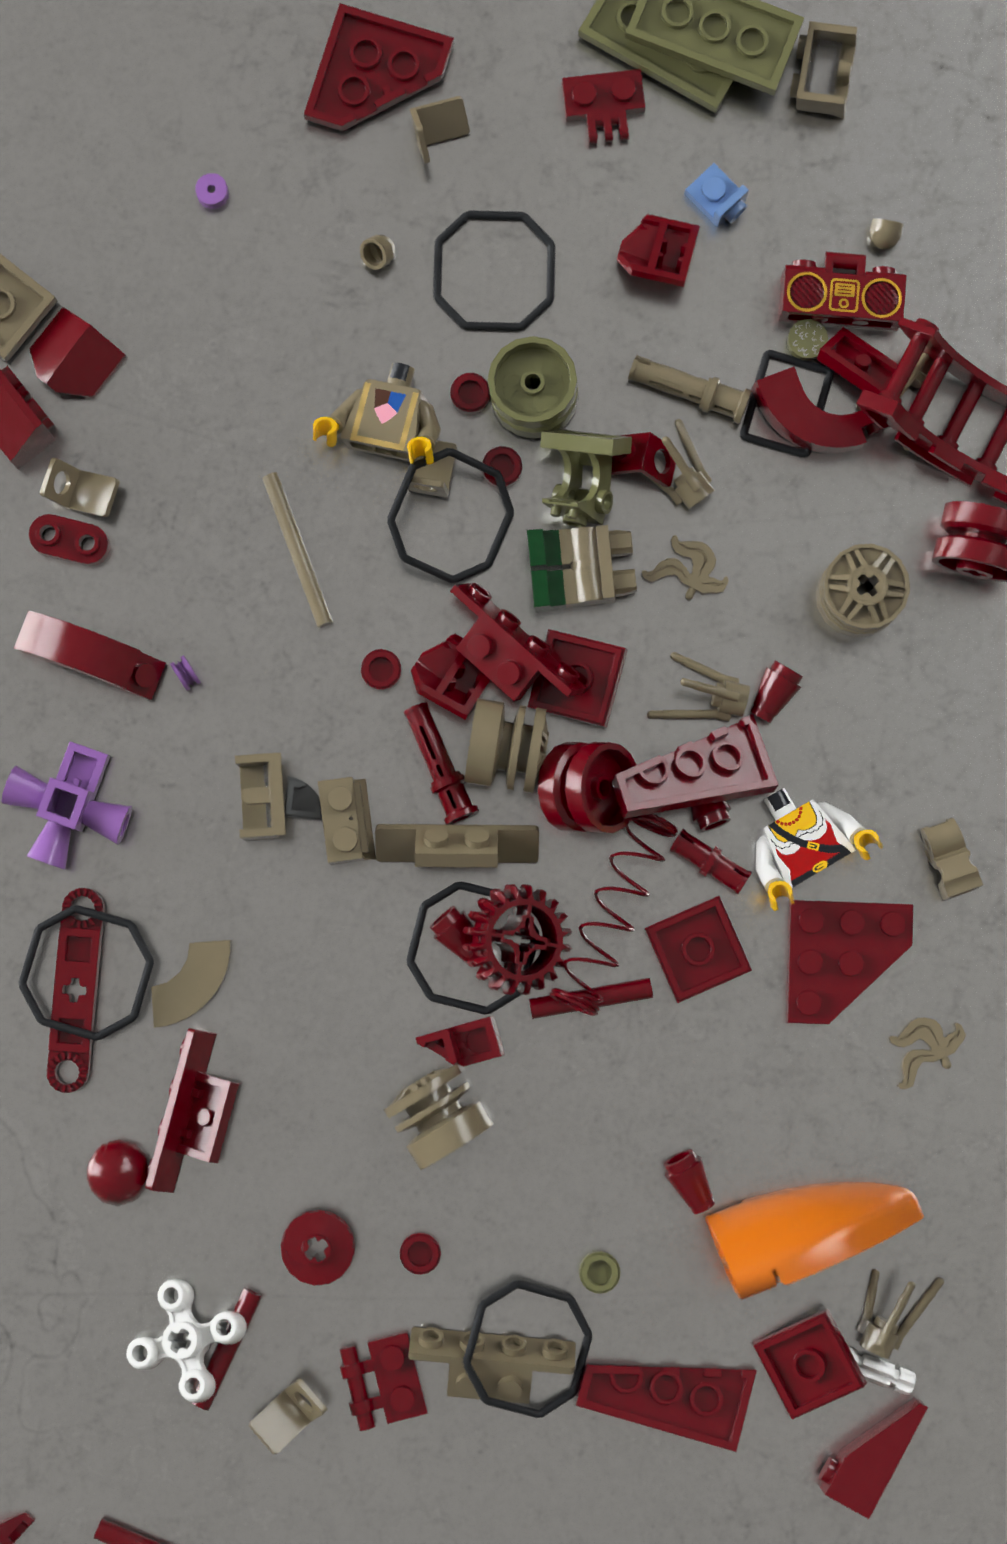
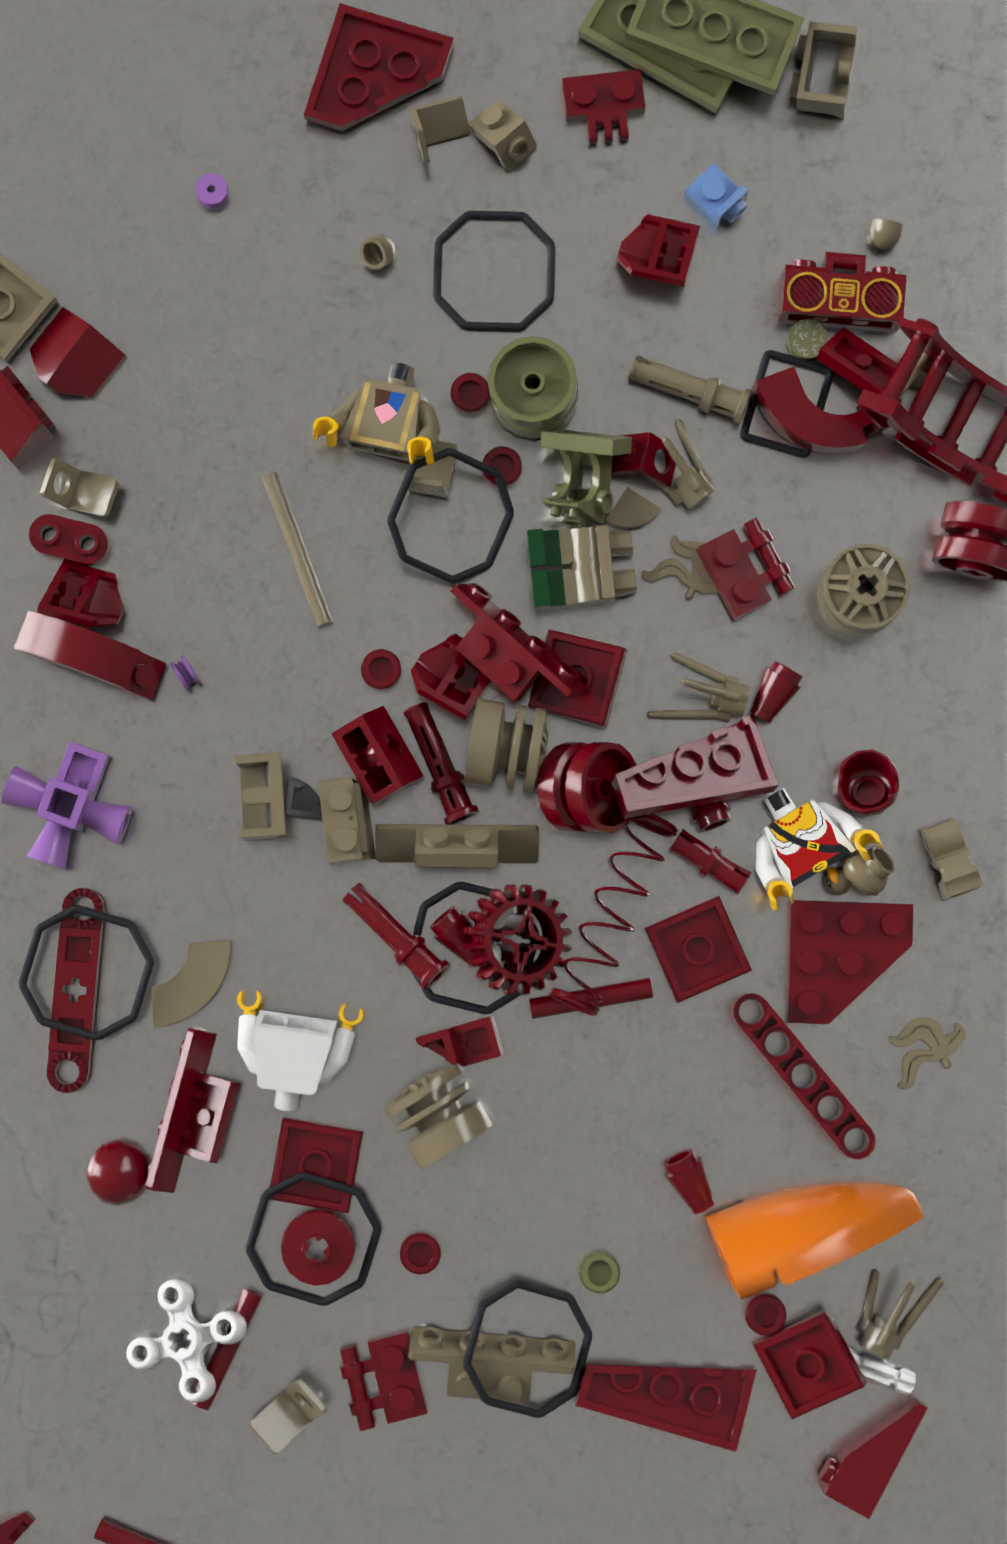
none -> dark red slope [37,560,124,628]
none -> white torso [237,990,363,1111]
none -> black piece [246,1172,381,1306]
none -> dark red tile [269,1117,364,1214]
none -> dark red brick [331,706,424,805]
none -> dark red pin [342,883,450,990]
none -> dark tan bracket [468,99,537,171]
none -> dark tan tile [605,487,661,528]
none -> dark red plate [696,517,795,620]
none -> dark red beam [730,993,876,1160]
none -> dark red tile [744,1292,787,1336]
none -> dark tan animal [824,845,895,896]
none -> dark red hair [837,749,899,816]

